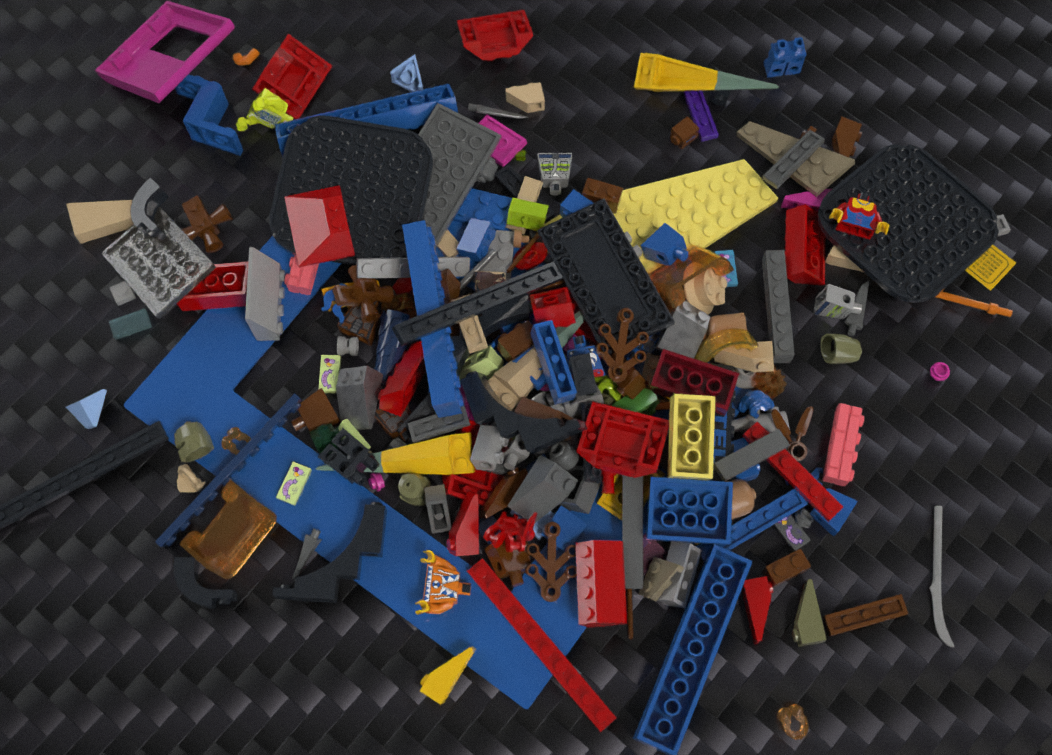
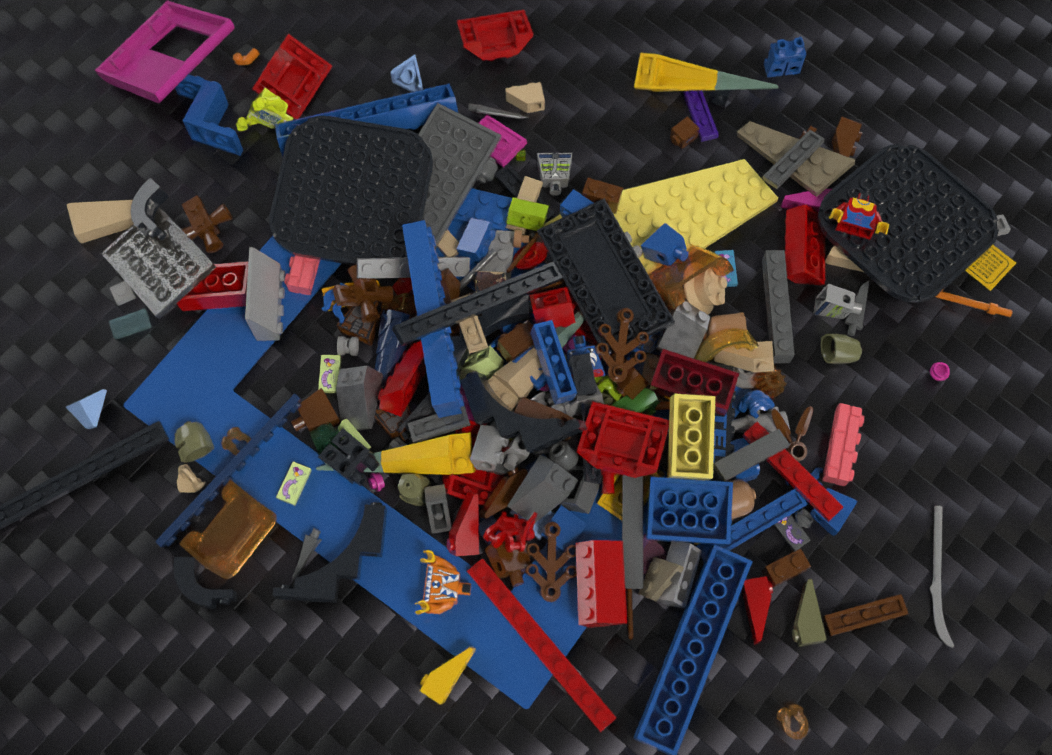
red slope [285,185,355,268] -> none

